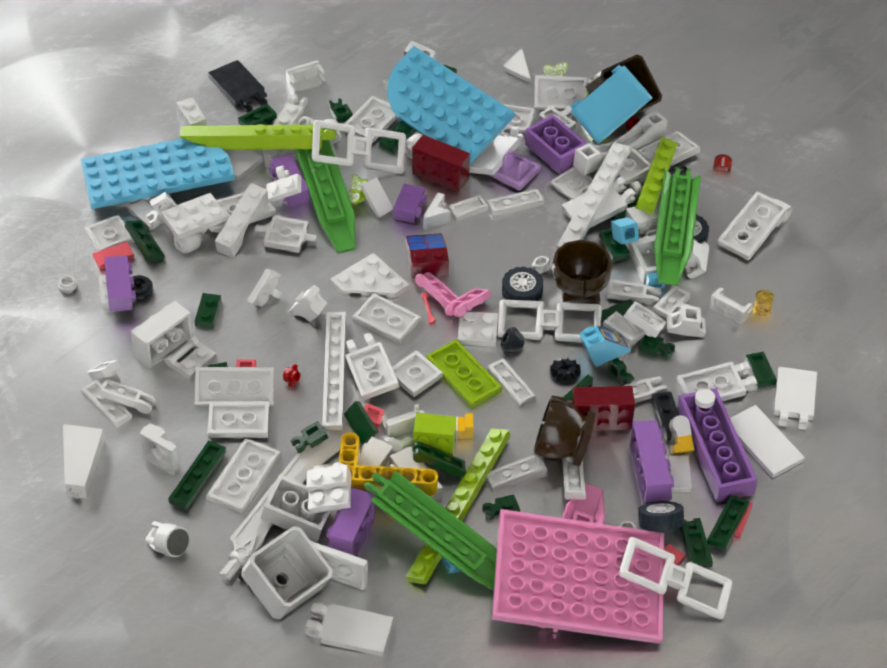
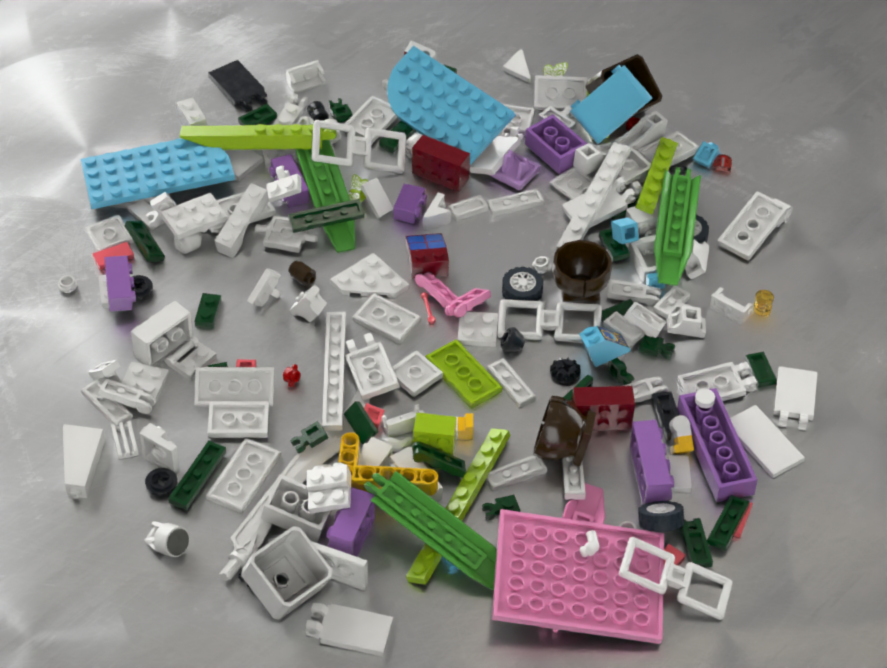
none -> white tile [111,421,139,459]
none -> white plate [121,362,169,402]
none -> black gear [145,468,178,497]
none -> dark green plate [288,199,365,233]
none -> dark brown brick [288,260,316,286]
none -> black wheel [307,101,329,121]
none -> white arm [580,530,599,557]
none -> medium azure bracket [693,141,721,168]

